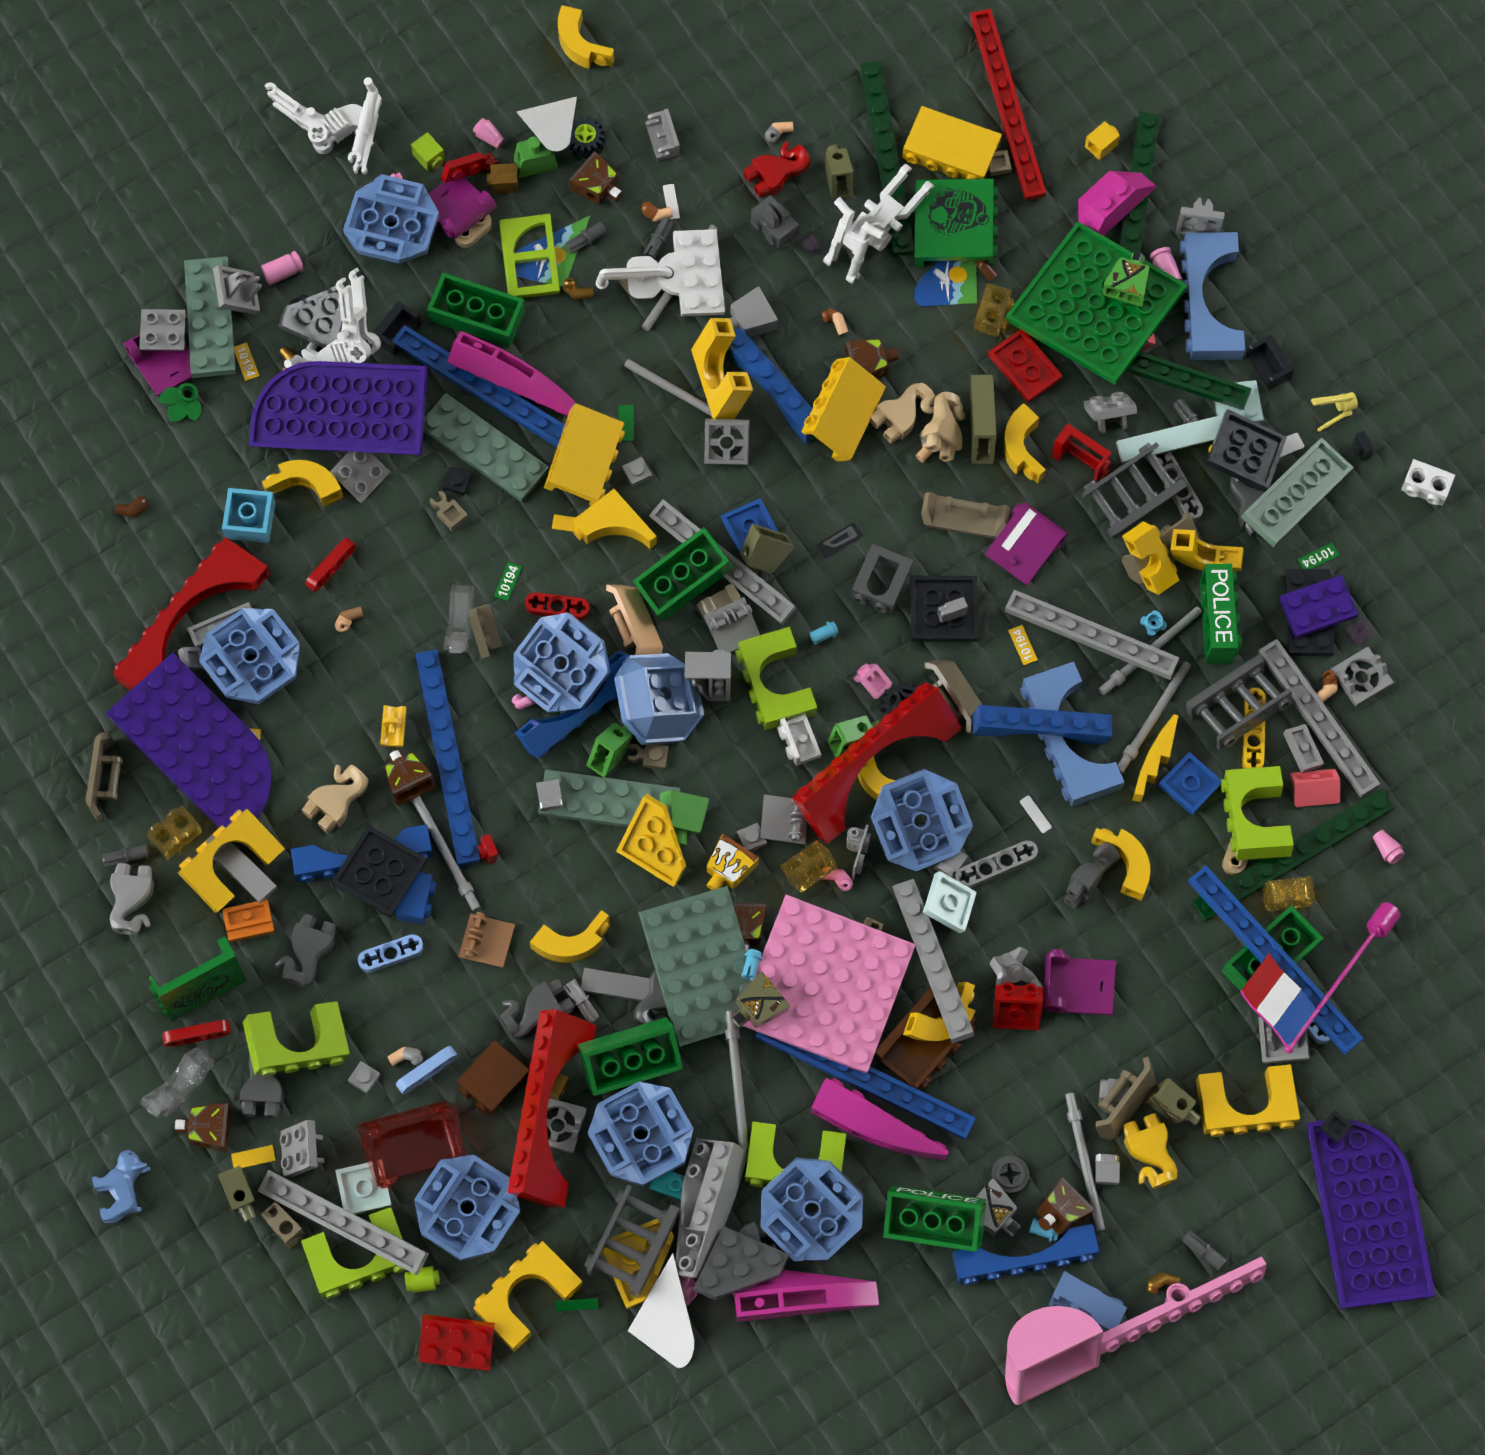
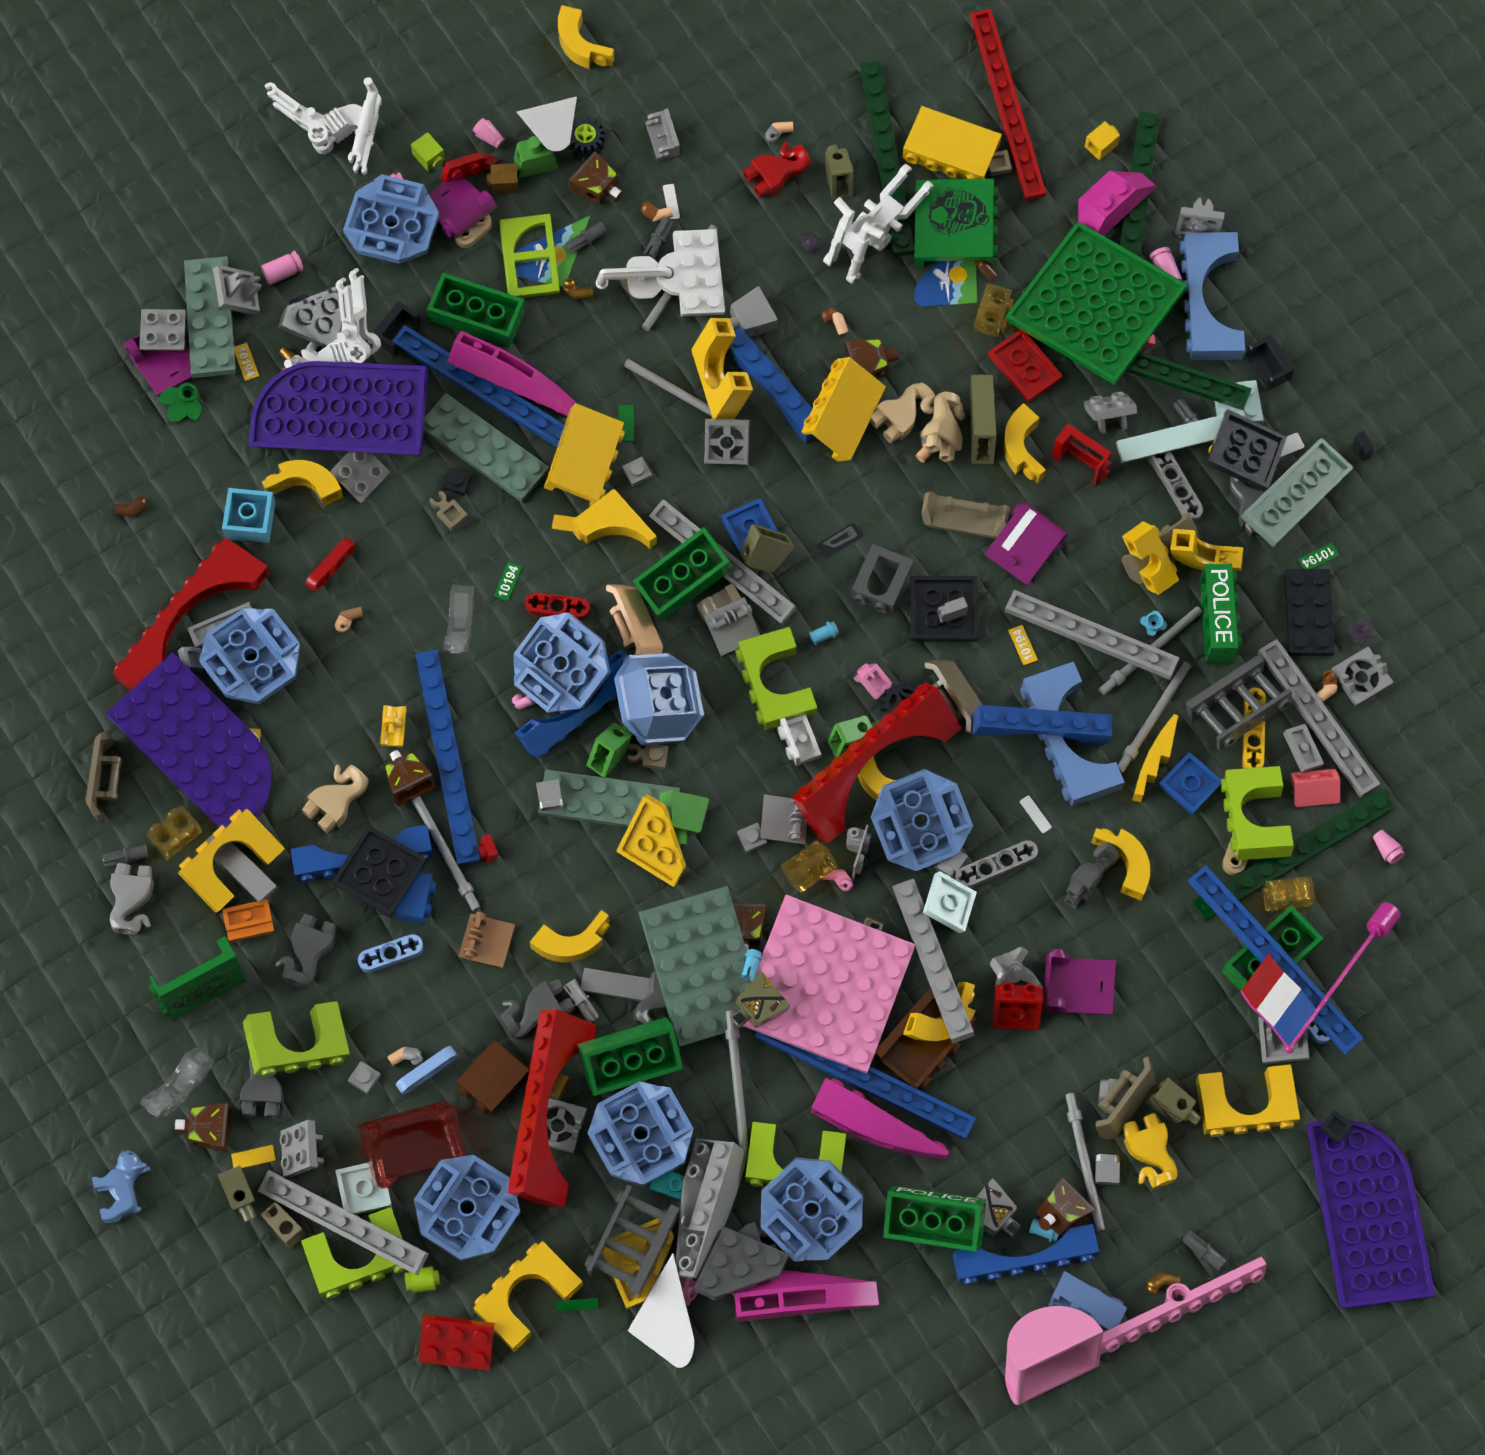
red beam [162,1020,231,1047] -> none
dark tan bracket [468,604,502,659] -> none
light grey wedge [685,650,731,701] -> none
torso [707,834,759,890] -> none
dark grey brick [750,195,799,249] -> none
dark grey gear [991,1156,1029,1194] -> none
dark grey fence [1082,442,1187,538] -> none
bright green torso [1103,252,1149,307] -> none
dark purple plate [1278,575,1359,639] -> none
light yellow plant [1311,392,1358,432] -> none
white brick [1401,459,1455,506] -> none

